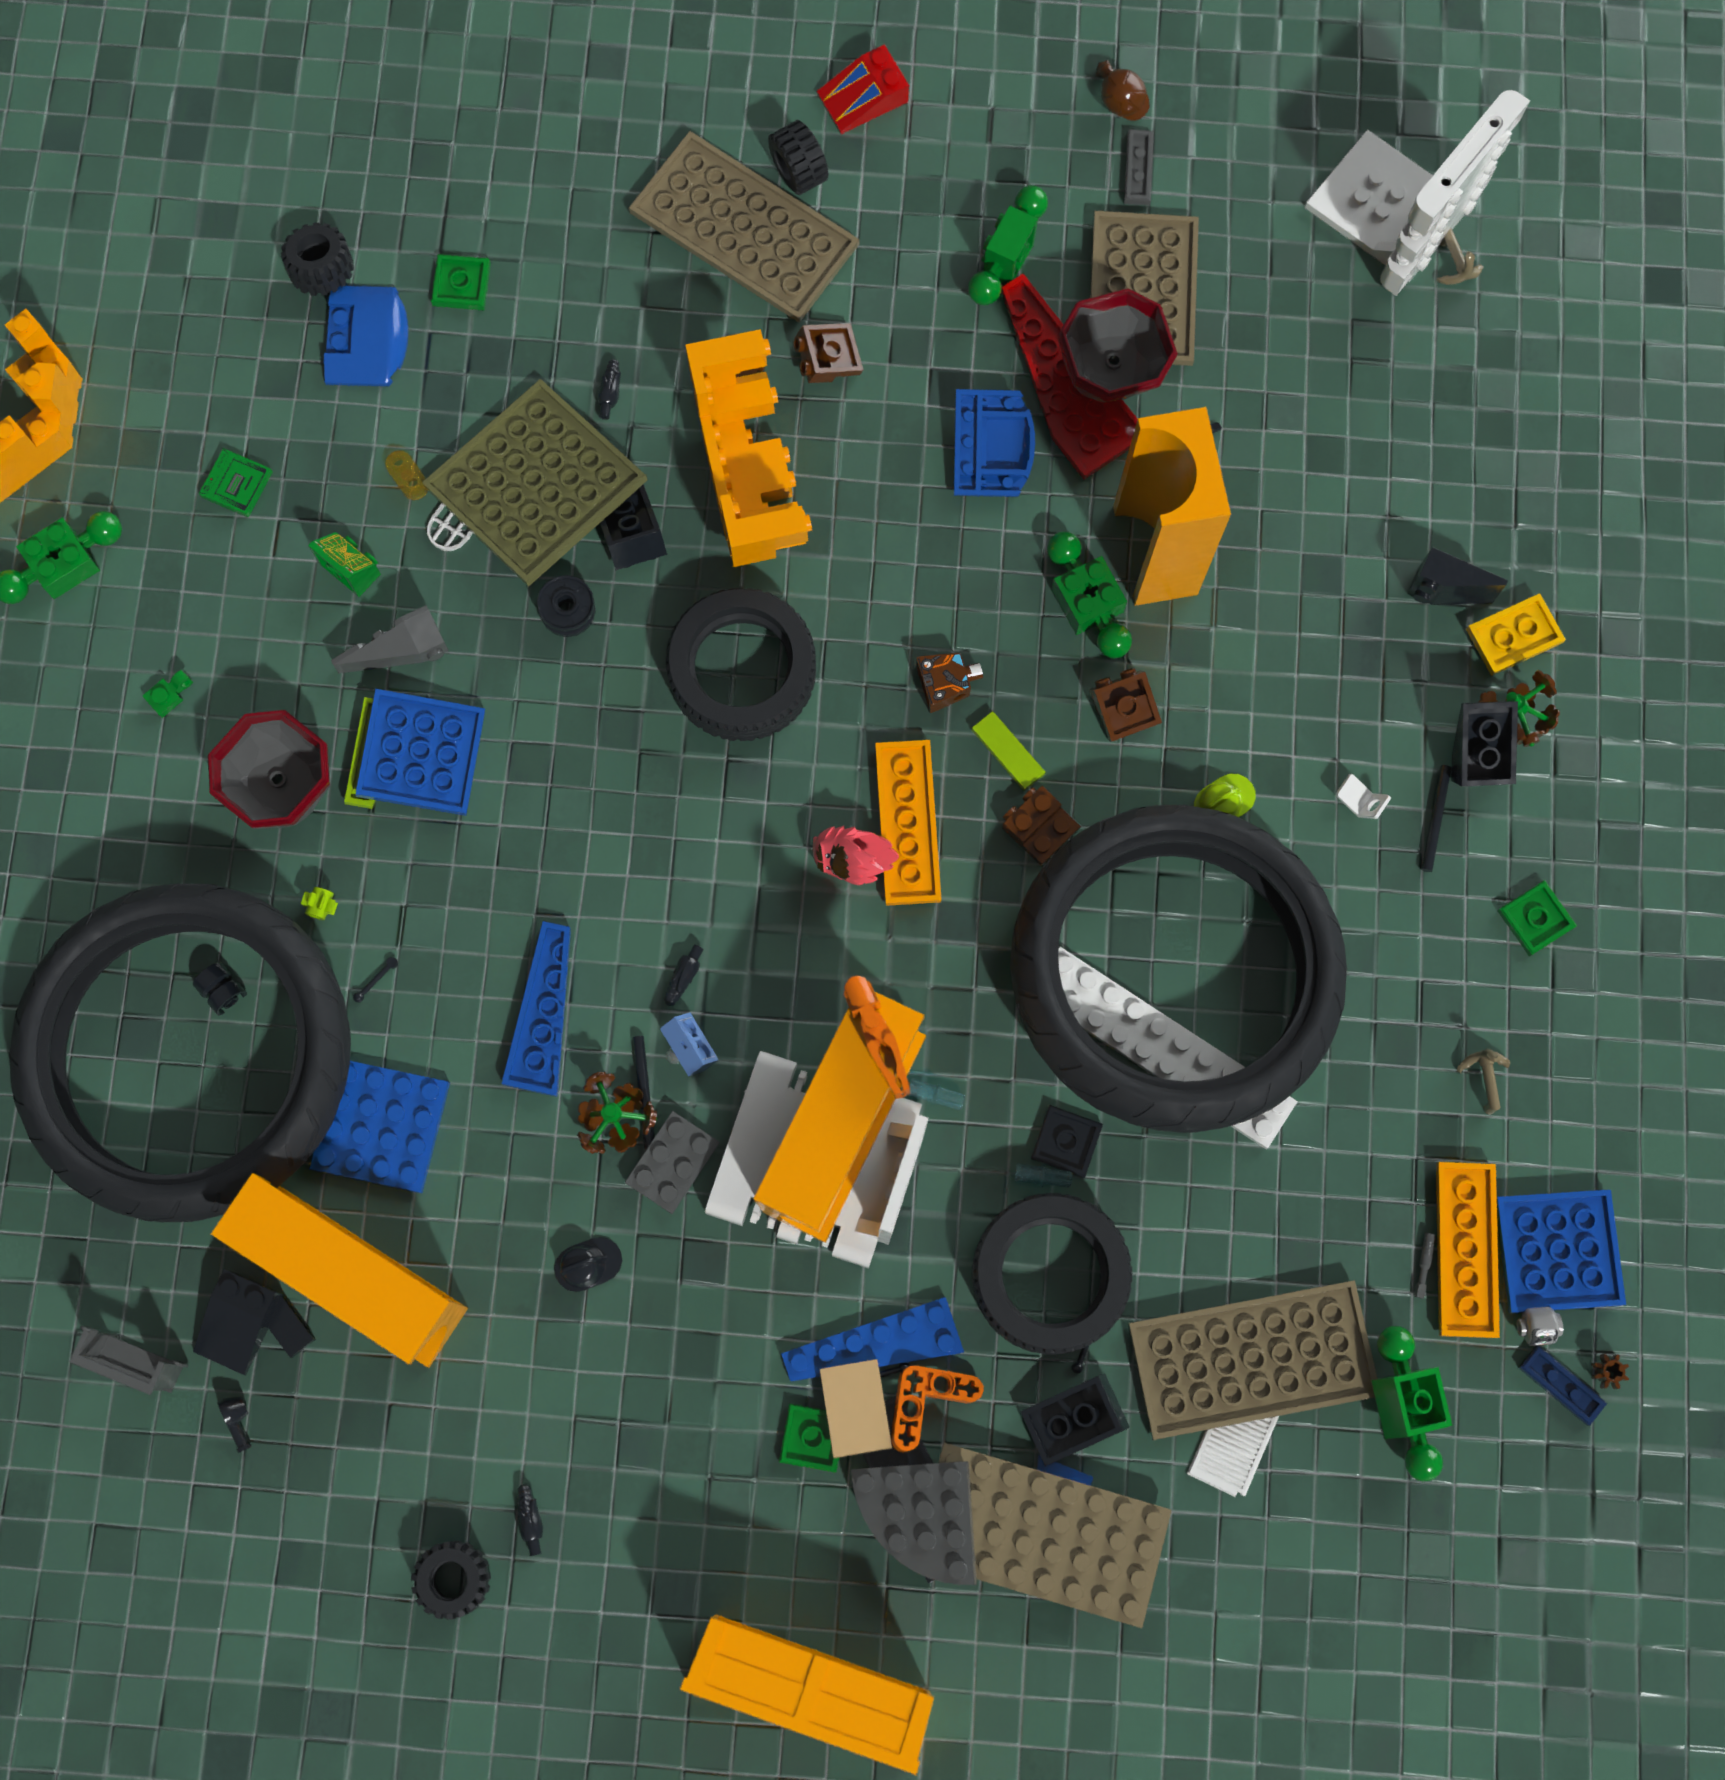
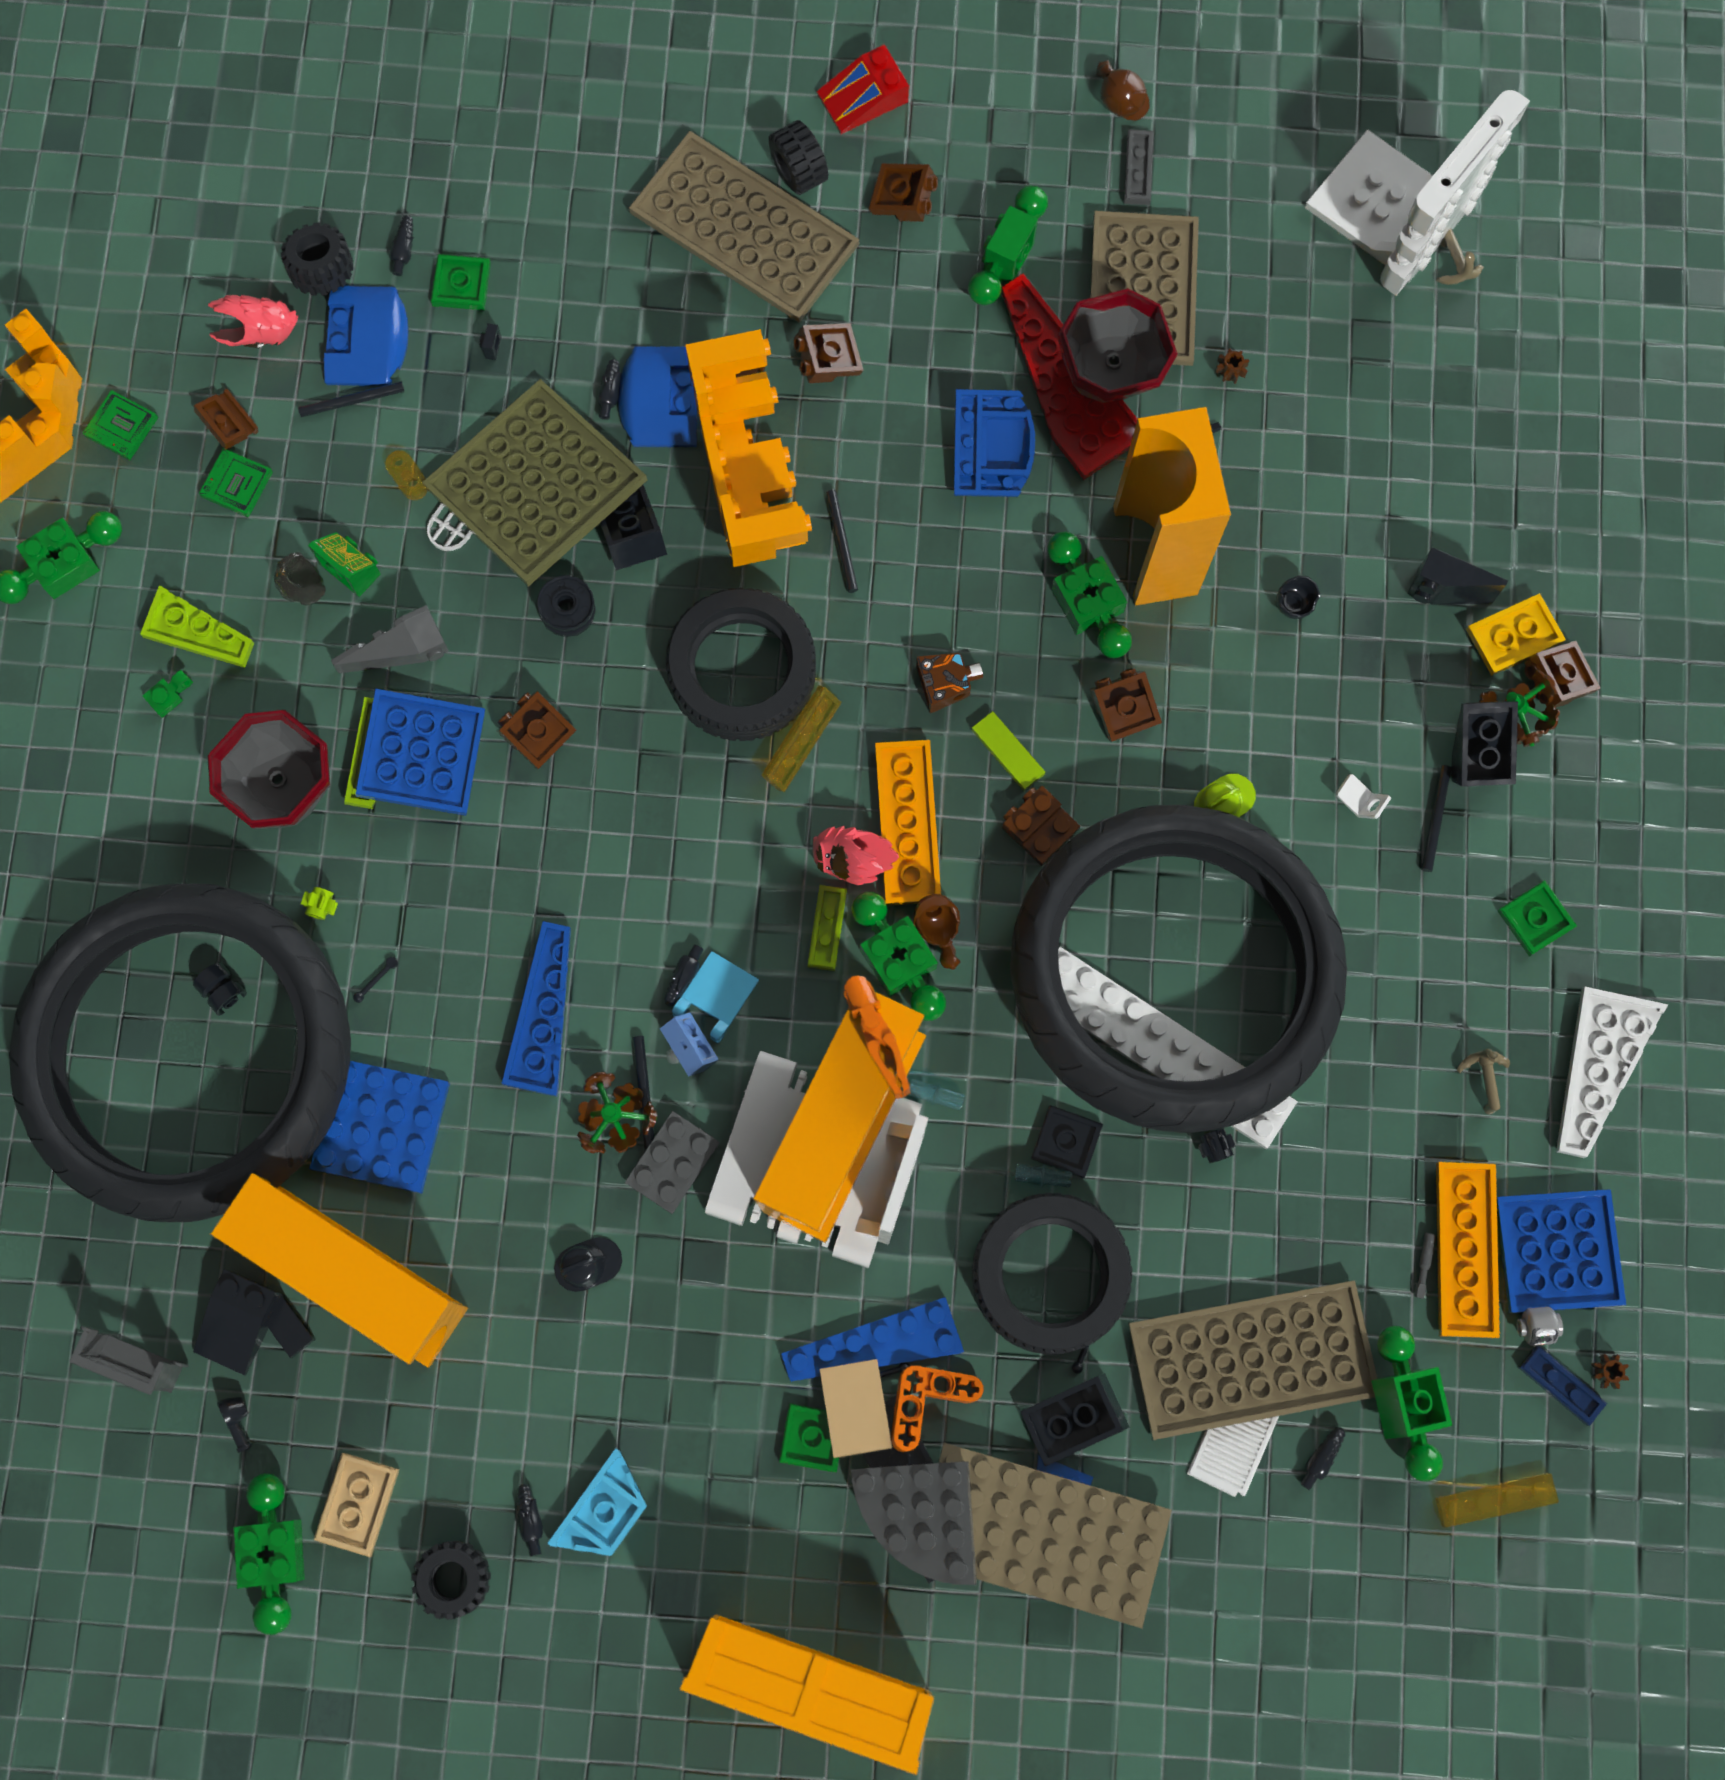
none -> green tile [83,390,159,461]
none -> lime wing [140,585,254,668]
none -> reddish brown plate [194,389,258,450]
none -> coral head [208,295,298,349]
none -> green brick [234,1473,305,1635]
none -> clear smoke hair [274,552,326,606]
none -> black bar [298,381,405,417]
none -> tan tile [314,1453,400,1557]
none -> black piece [389,215,414,276]
none -> black plate [479,323,502,360]
none -> reddish brown plate [496,691,576,769]
none -> medium azure wing [547,1448,647,1556]
none -> blue slope [618,347,697,447]
none -> medium azure flag [672,951,759,1043]
none -> clear yellow plate [761,686,842,792]
none -> lime tile [807,885,847,971]
none -> black bar [826,490,858,593]
none -> green brick [851,891,946,1021]
none -> reddish brown plate [869,163,938,222]
none -> reddish brown piece [913,894,961,970]
none -> black gear [1198,1128,1236,1164]
none -> reddish brown gear [1215,348,1249,384]
none -> black hair [1276,575,1320,620]
none -> black piece [1300,1427,1346,1491]
none -> clear yellow plate [1436,1473,1559,1528]
none -> reddish brown plate [1524,641,1600,708]
none -> white wing [1556,987,1668,1158]

